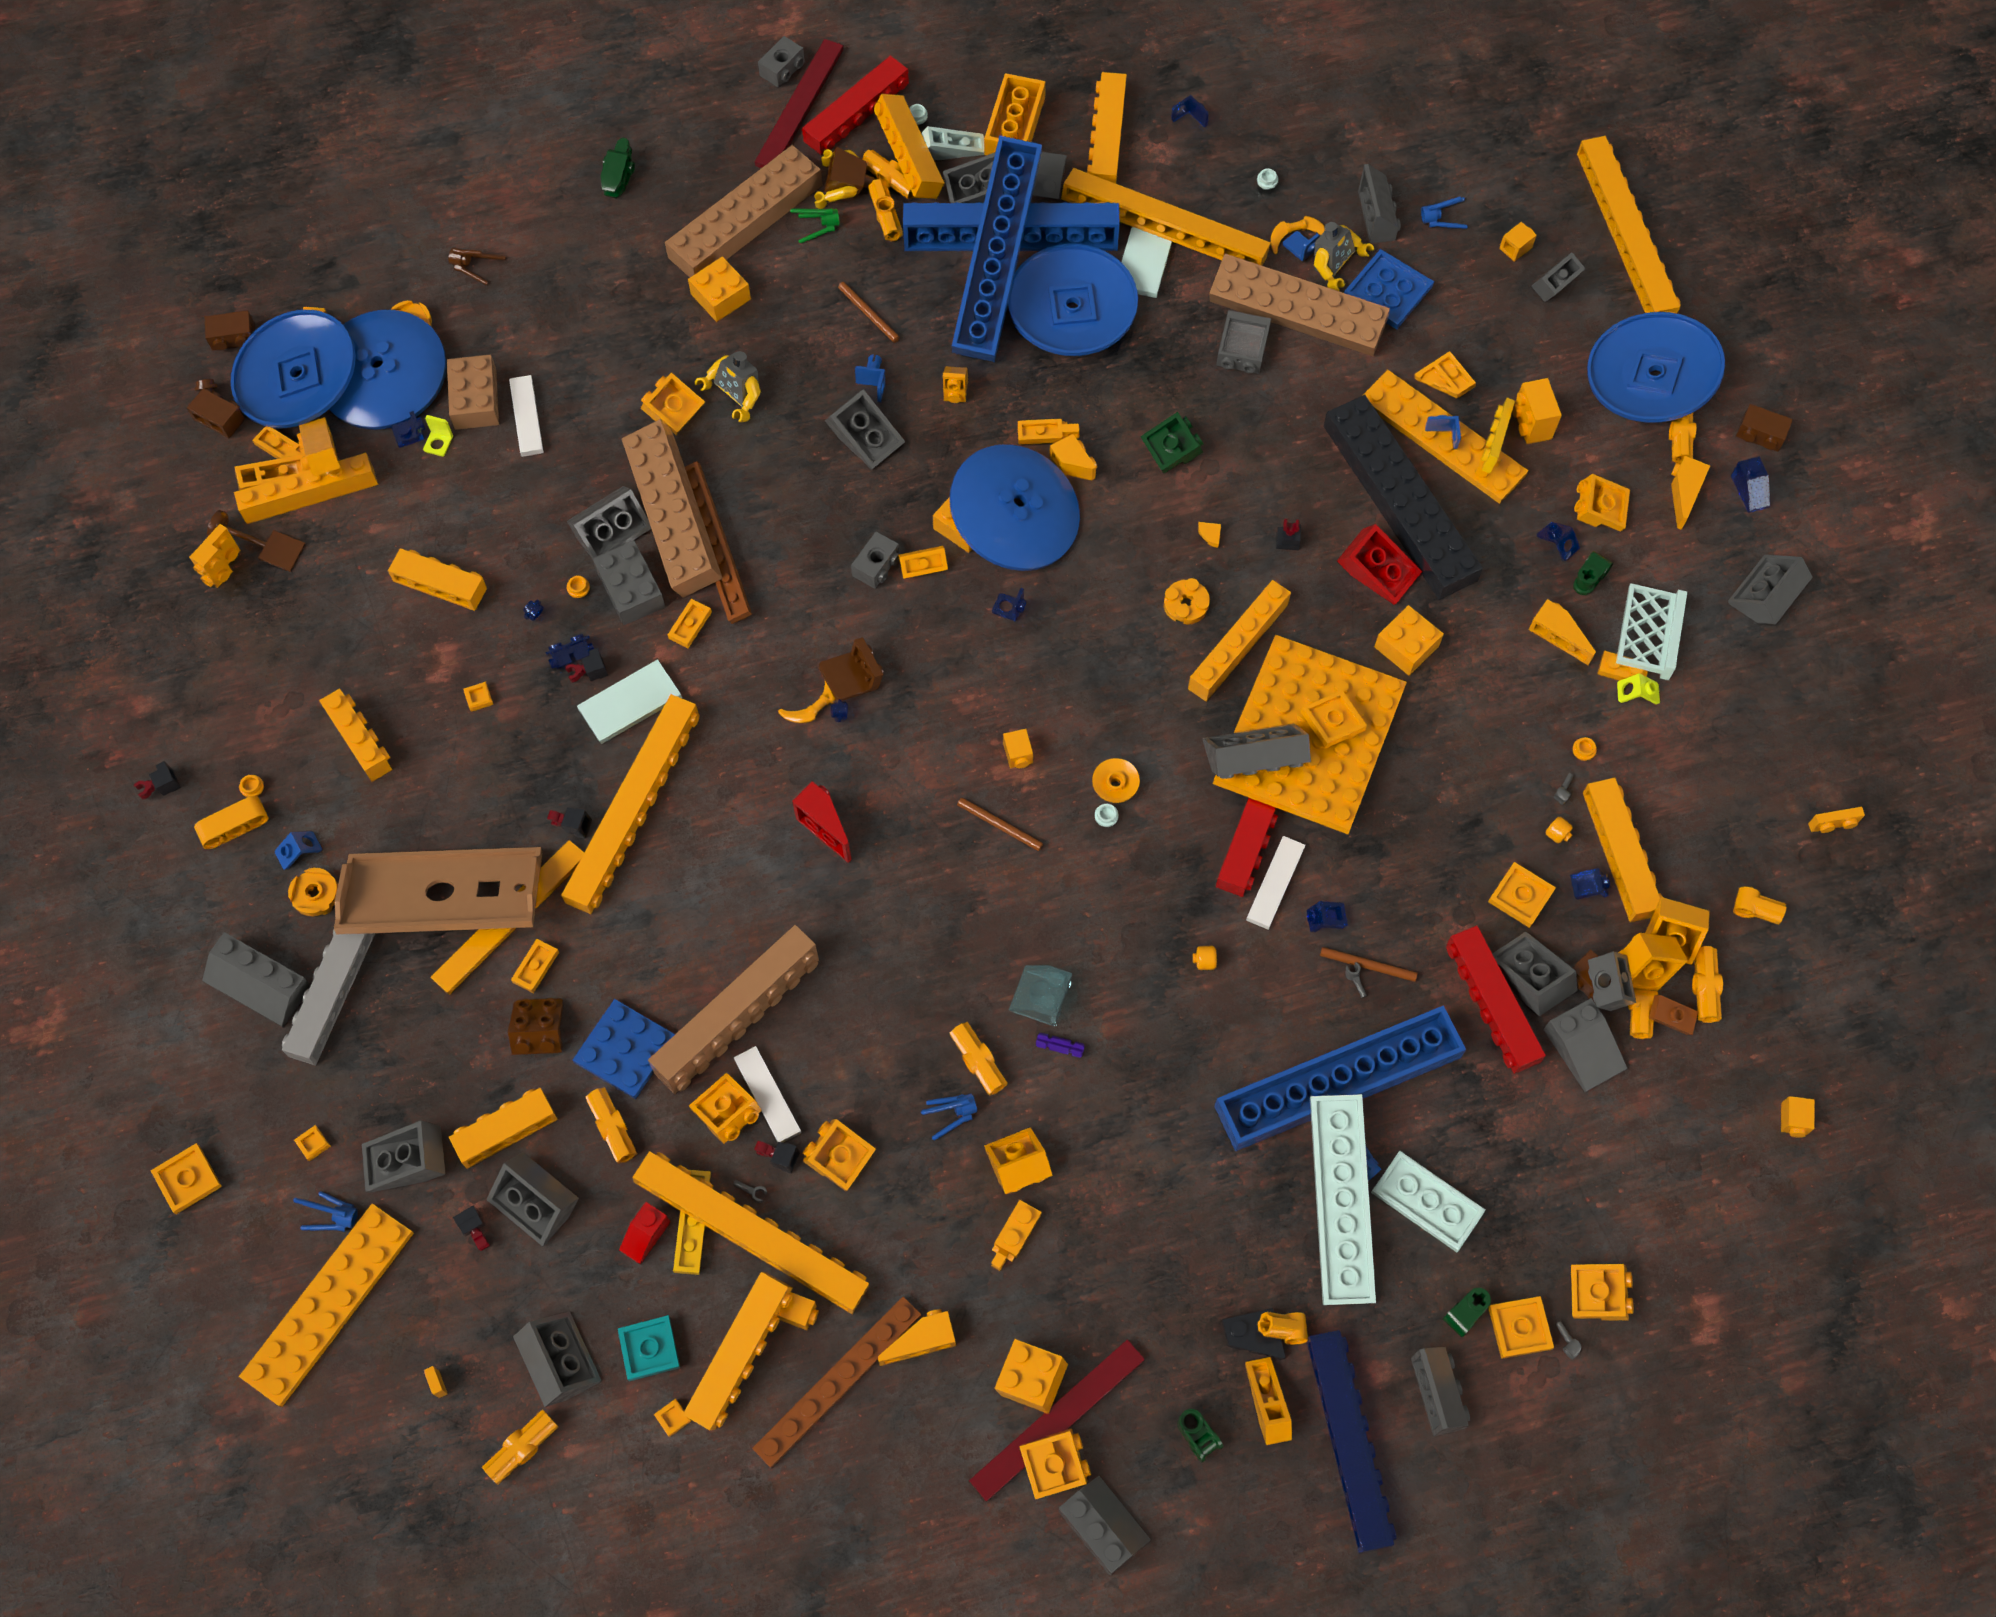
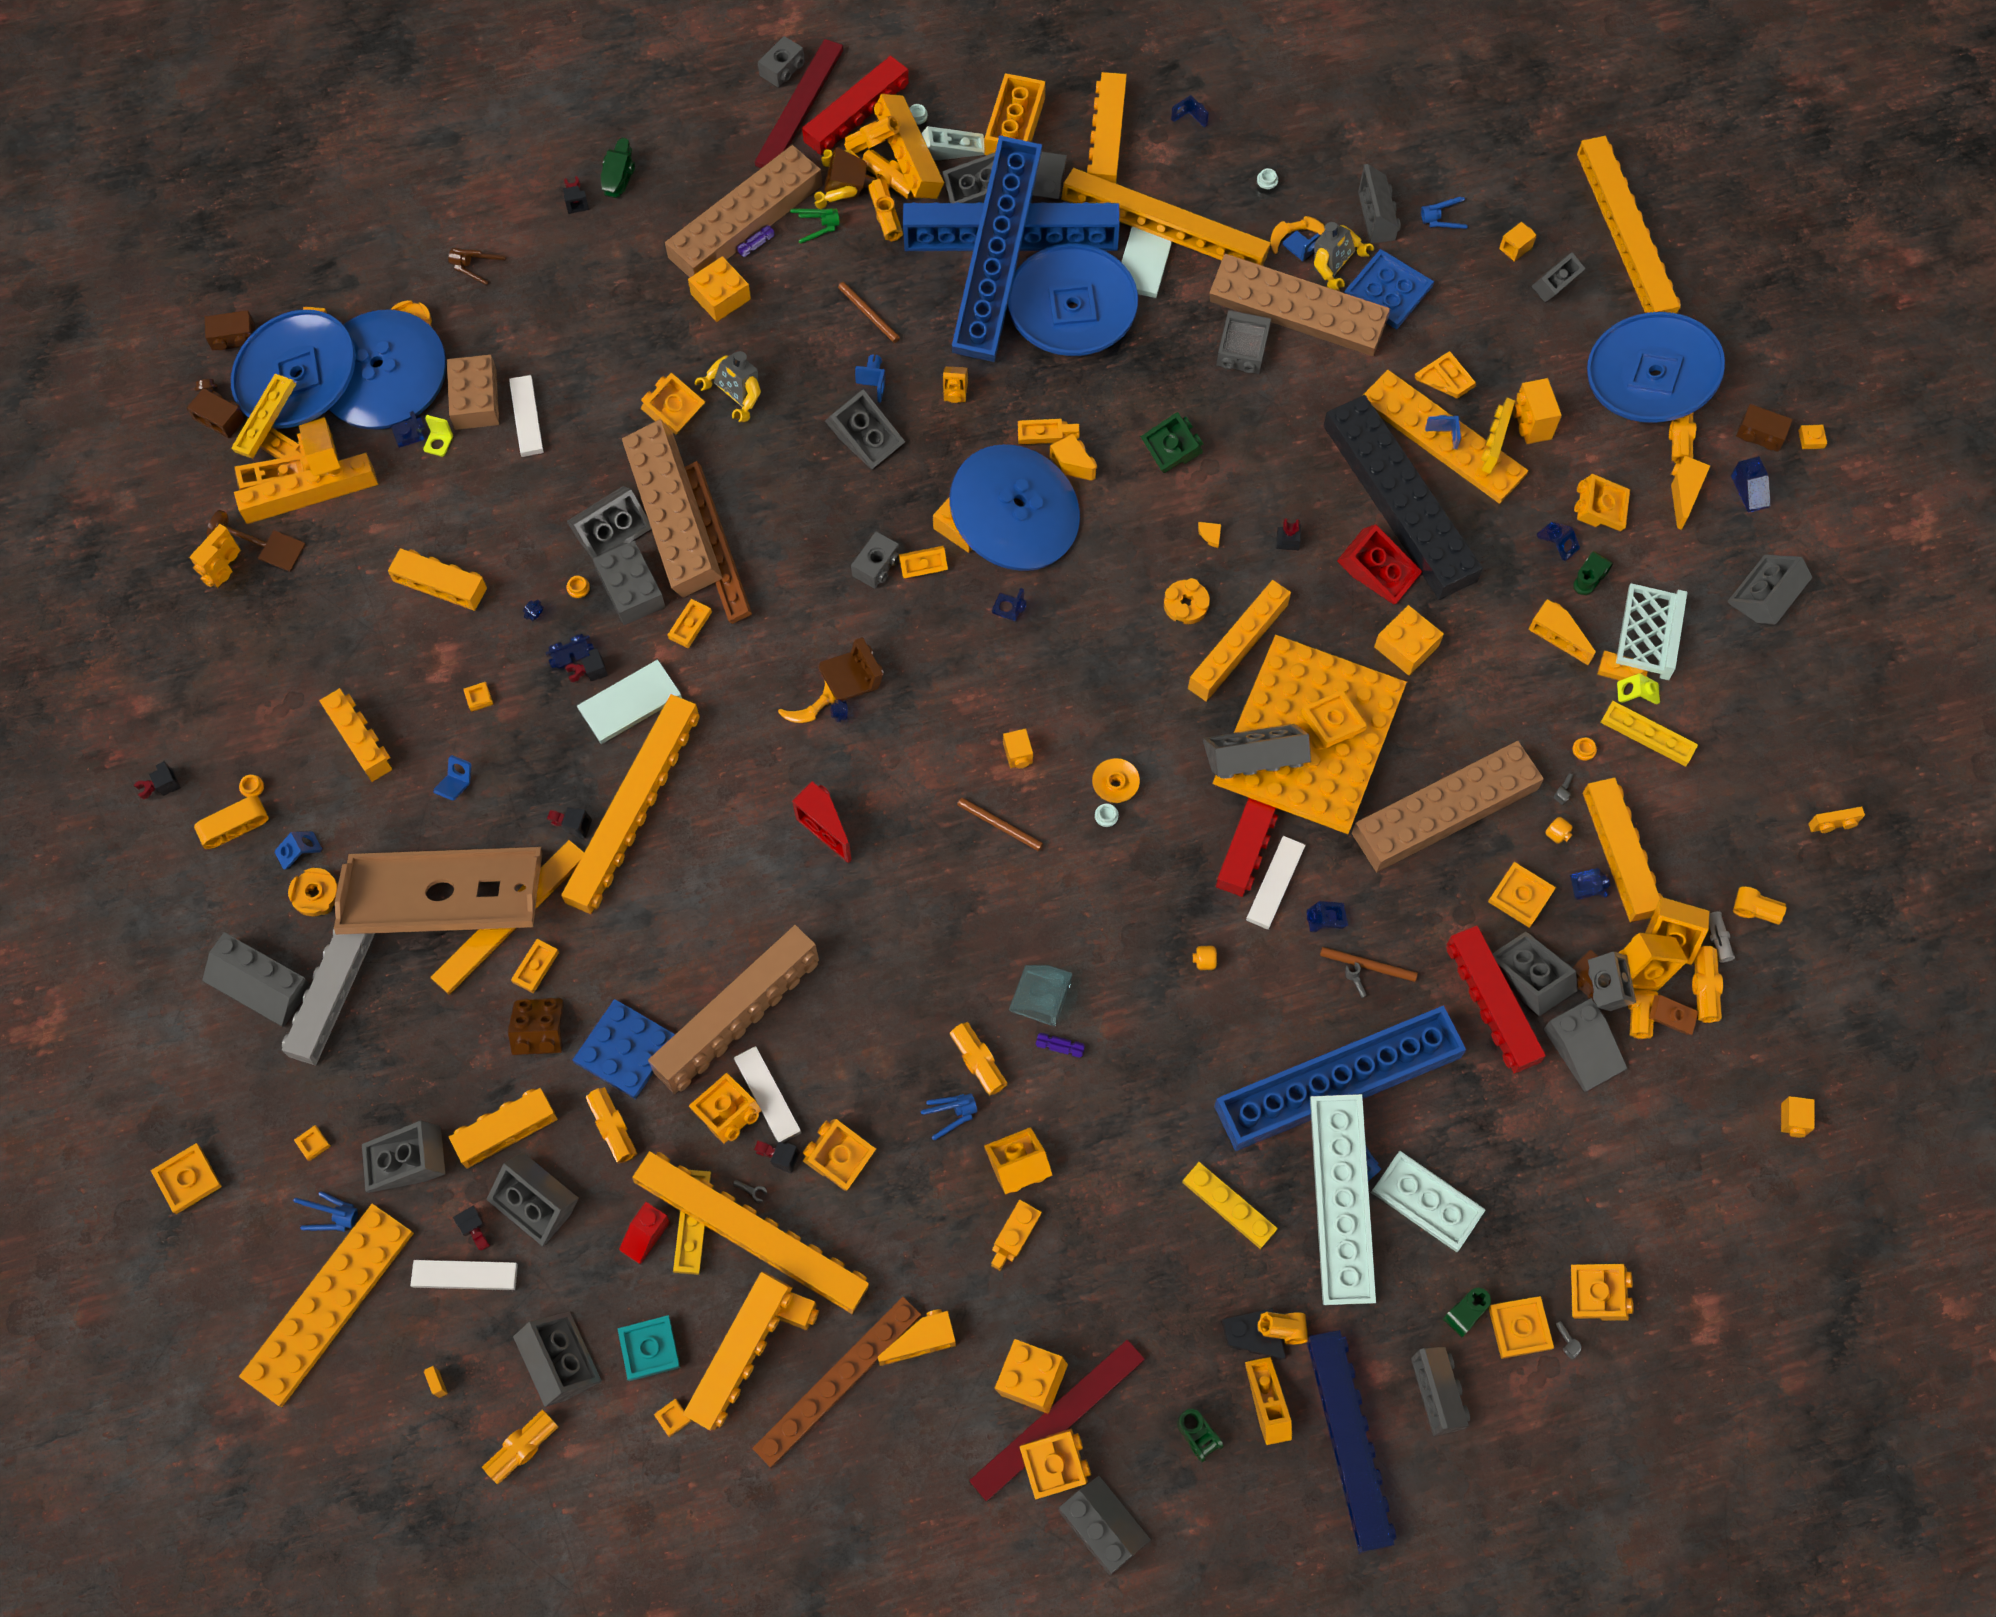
none -> yellow plate [231,374,296,459]
none -> white tile [410,1260,518,1290]
none -> blue bracket [434,755,471,800]
none -> black piece [563,176,589,214]
none -> dark purple axle [737,225,775,257]
none -> light orange piece [844,115,901,153]
none -> yellow plate [1182,1162,1278,1250]
none -> medium nougat brick [1352,741,1544,873]
none -> yellow plate [1600,701,1698,767]
none -> light grey pin [1709,912,1735,963]
none -> light orange plate [1798,425,1827,449]

